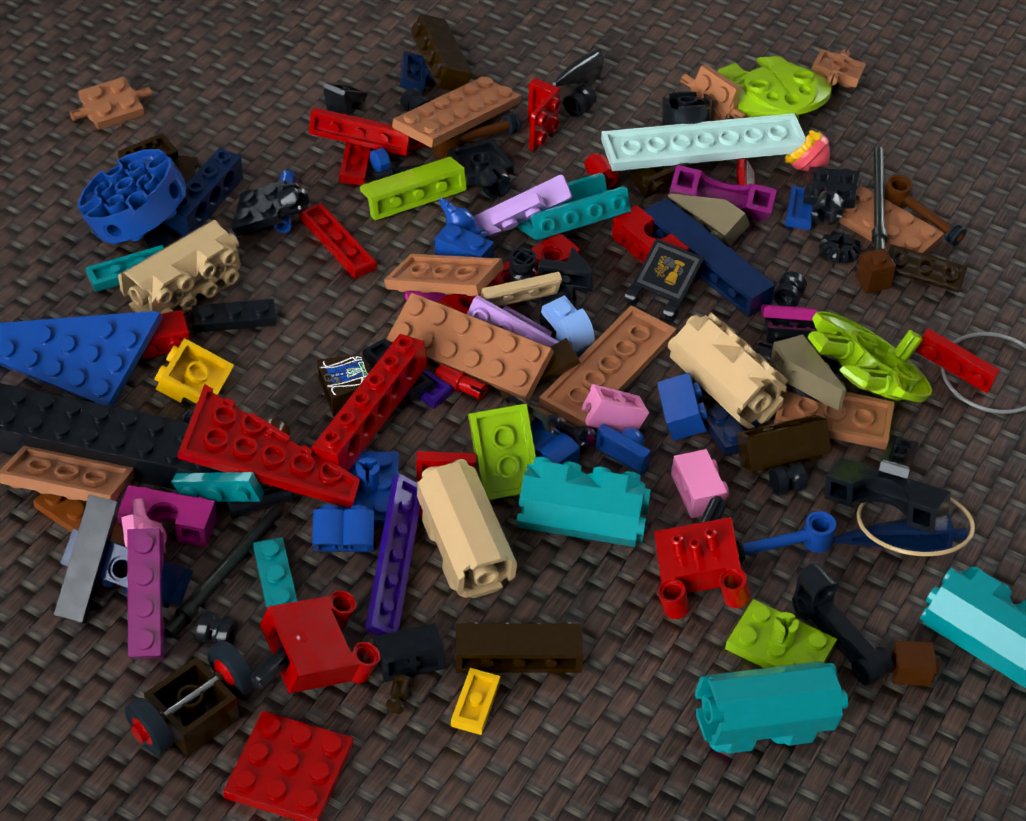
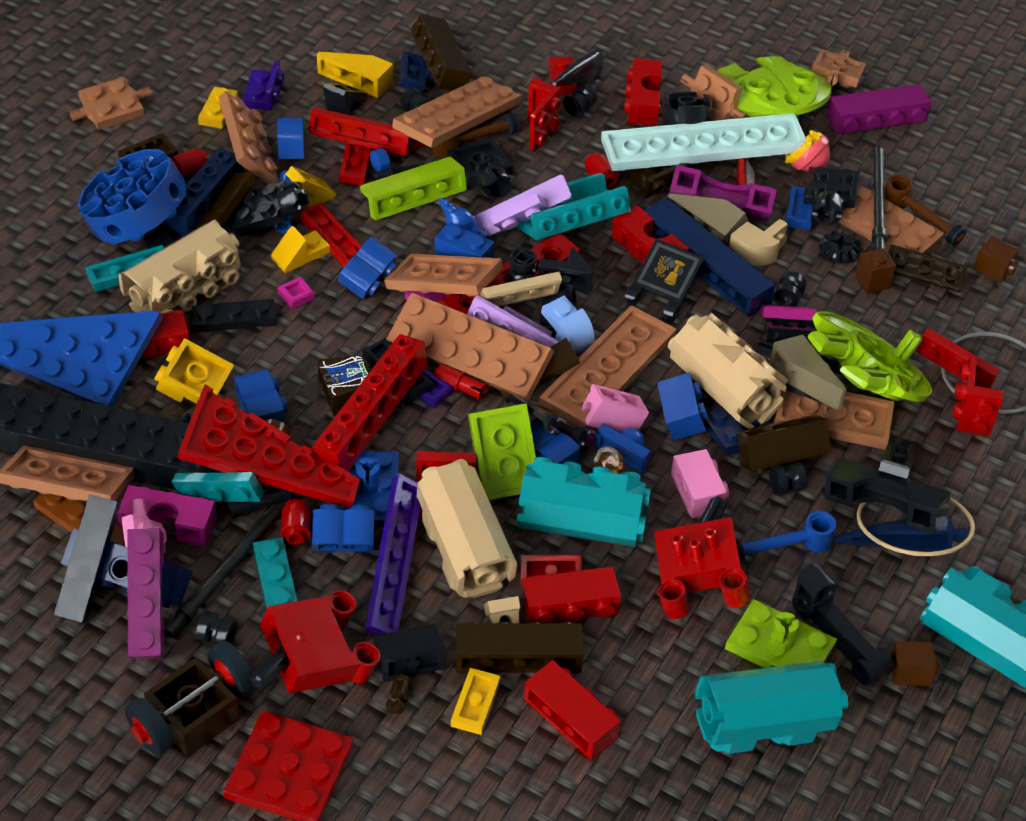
none -> red brick [171,148,208,180]
none -> dark brown tile [195,172,257,229]
none -> yellow plate [198,87,238,129]
none -> nougat plate [219,91,279,184]
none -> blue brick [234,369,288,423]
none -> dark purple bracket [243,61,284,111]
none -> yellow slope [271,226,330,273]
none -> blue brick [277,117,305,159]
none -> dark pink tile [278,277,315,309]
none -> red brick [280,499,312,545]
none -> yellow slope [286,166,337,208]
none -> yellow slope [317,52,394,98]
none -> blue brick [338,236,397,300]
none -> tan tile [484,596,520,623]
none -> red slope [520,555,582,586]
none -> red brick [521,566,621,623]
none -> red brick [524,660,621,760]
none -> red plate [549,57,577,95]
none -> clear orange tile [594,446,625,473]
none -> red arch [624,58,662,126]
none -> tan brick [729,219,788,266]
none -> magenta brick [826,84,932,134]
none -> red bracket [952,355,1003,436]
none -> reddish brown brick [974,237,1019,283]

